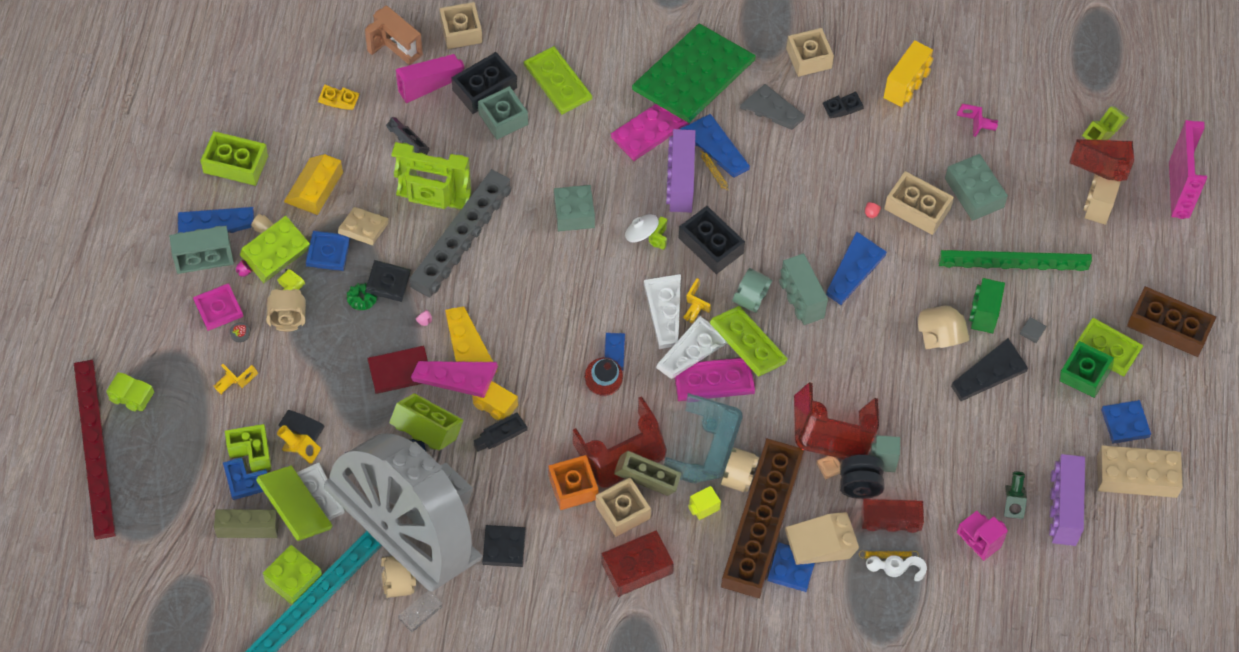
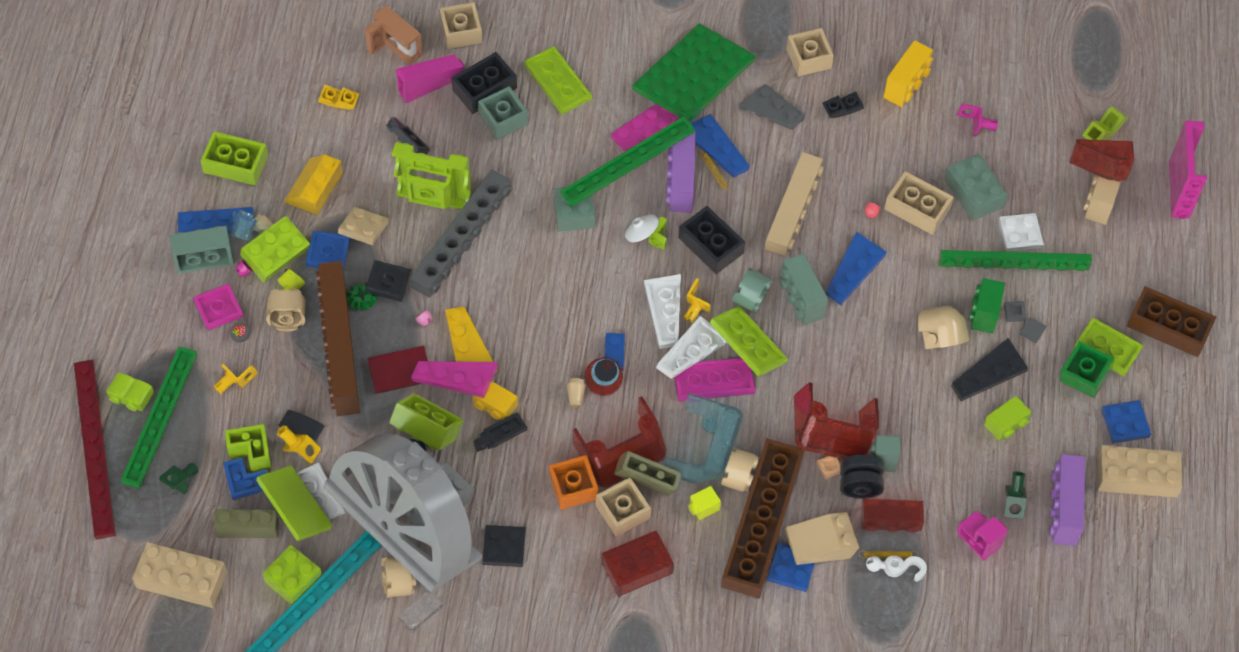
none -> green plate [120,347,198,489]
none -> tan brick [132,542,227,608]
none -> dark green bracket [159,463,199,494]
none -> clear light blue brick [227,210,257,241]
none -> reddish brown brick [316,261,360,416]
none -> green plate [560,116,695,207]
none -> tan cone [567,378,586,408]
none -> tan brick [765,152,824,256]
none -> lime brick [984,396,1031,442]
none -> white plate [998,213,1044,252]
none -> dark grey tile [1004,301,1026,322]

